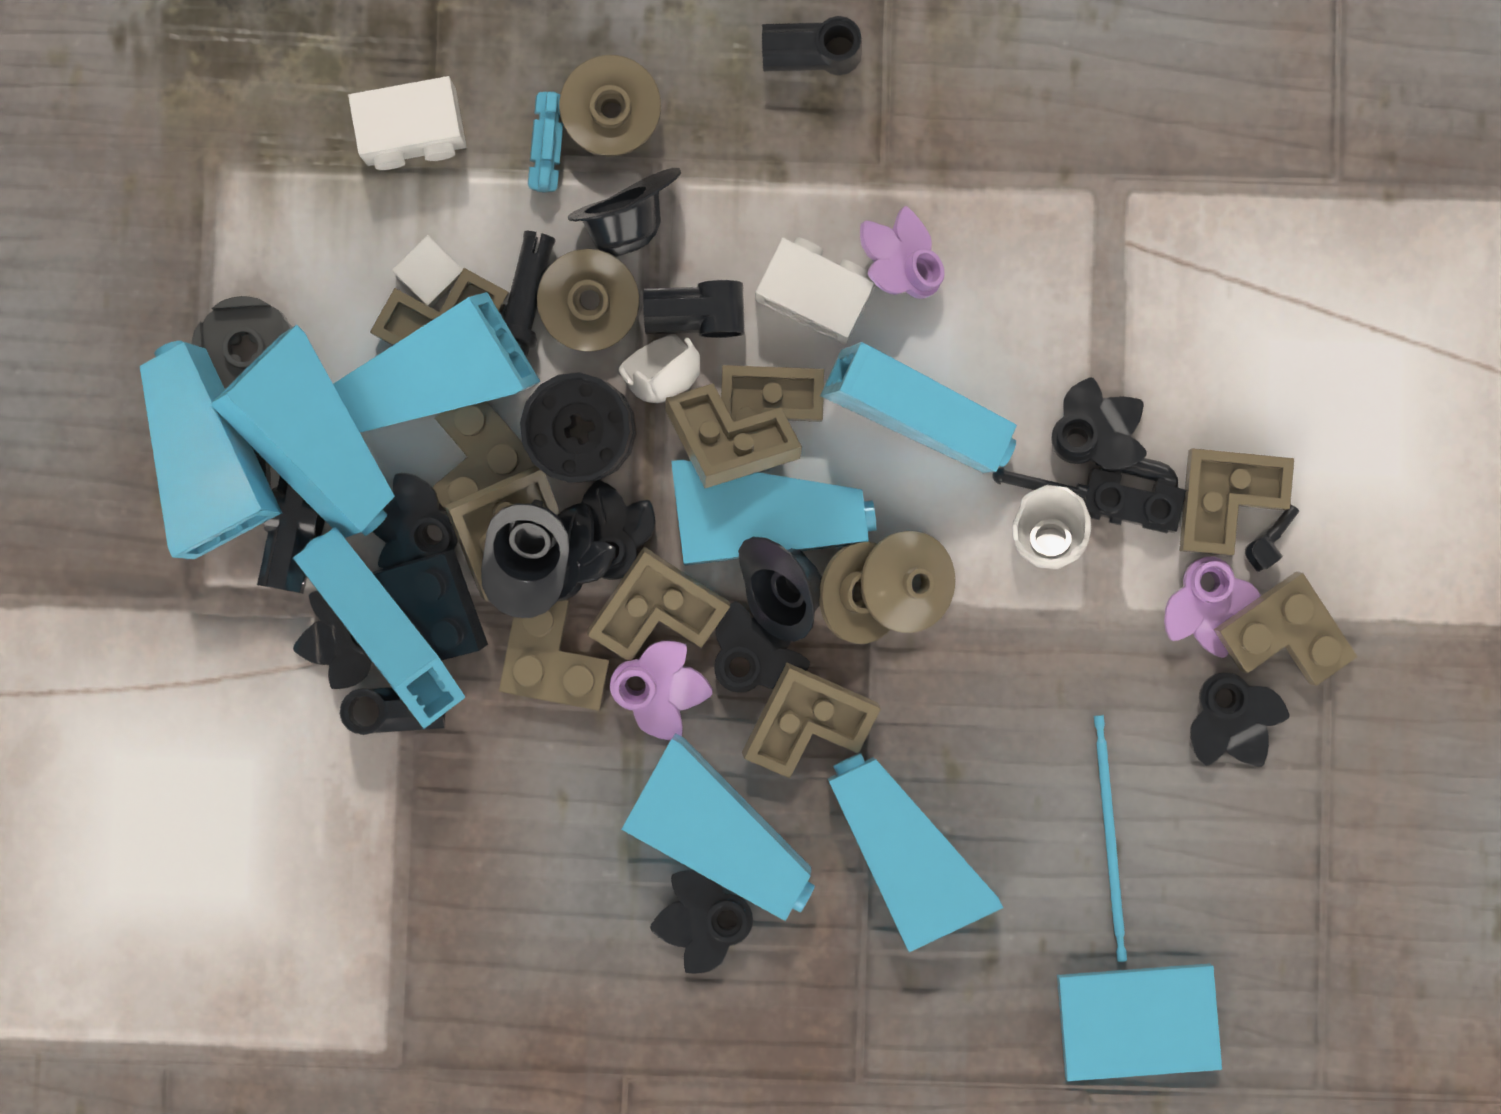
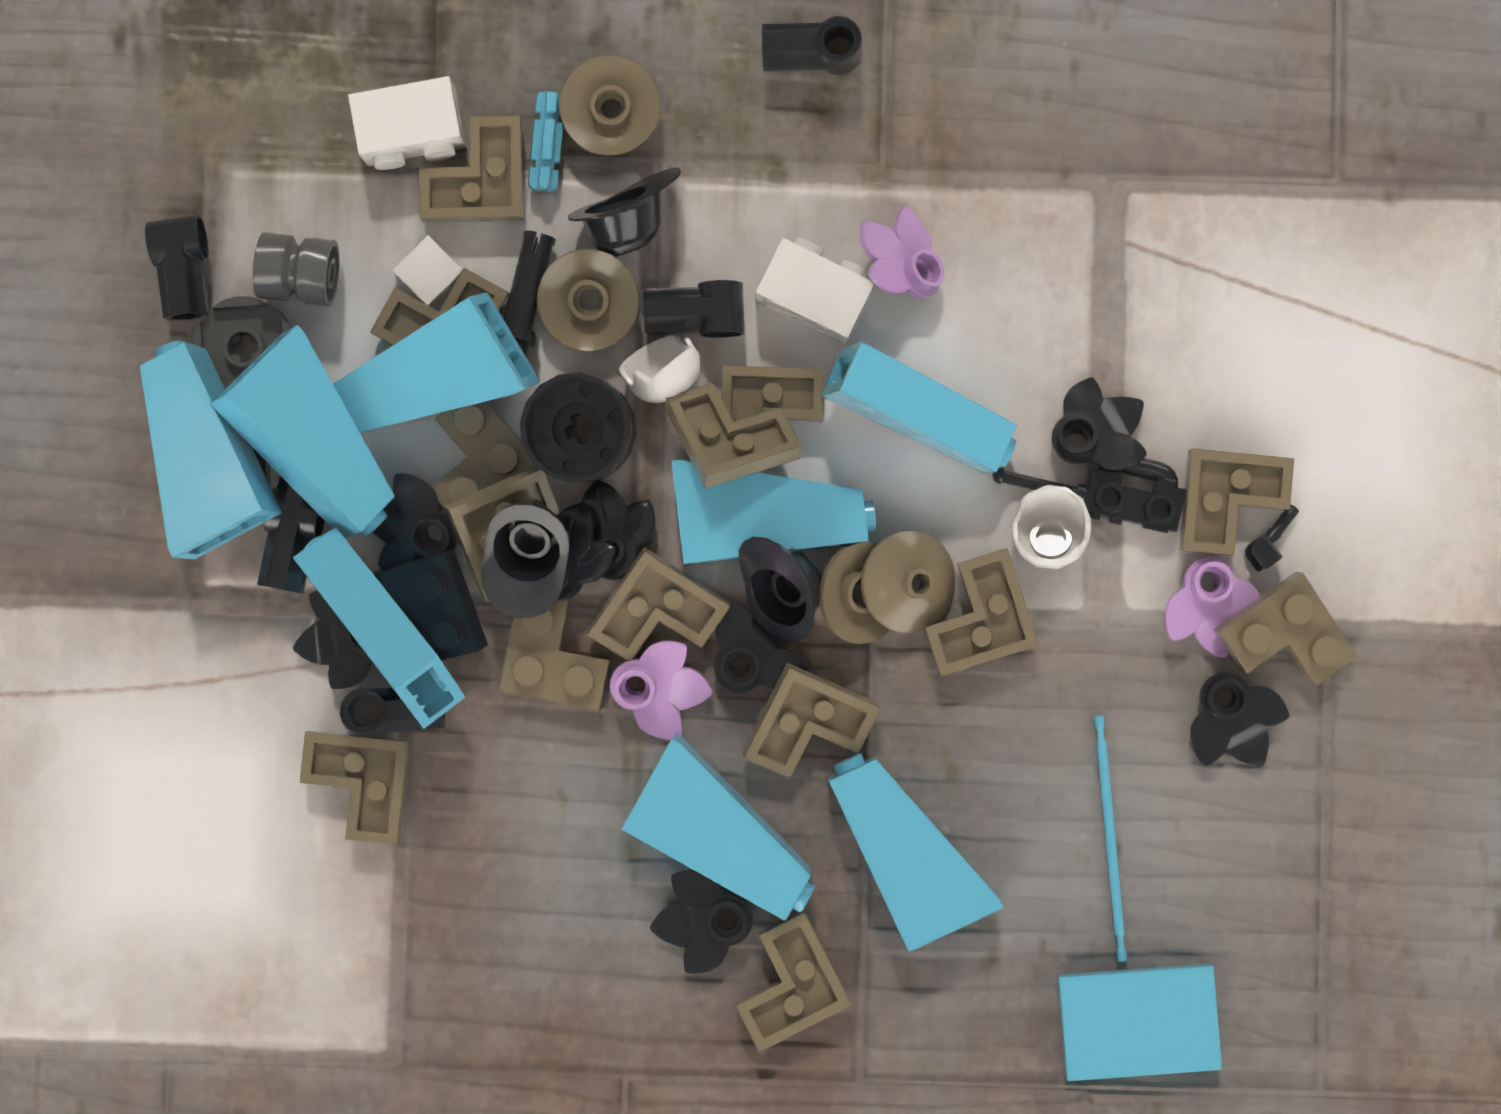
none -> black piece [145,215,210,321]
none -> dark grey wheel [252,232,340,307]
none -> dark tan plate [299,731,411,845]
none -> dark tan plate [419,115,524,222]
none -> dark tan plate [736,910,852,1052]
none -> dark tan plate [924,548,1039,677]

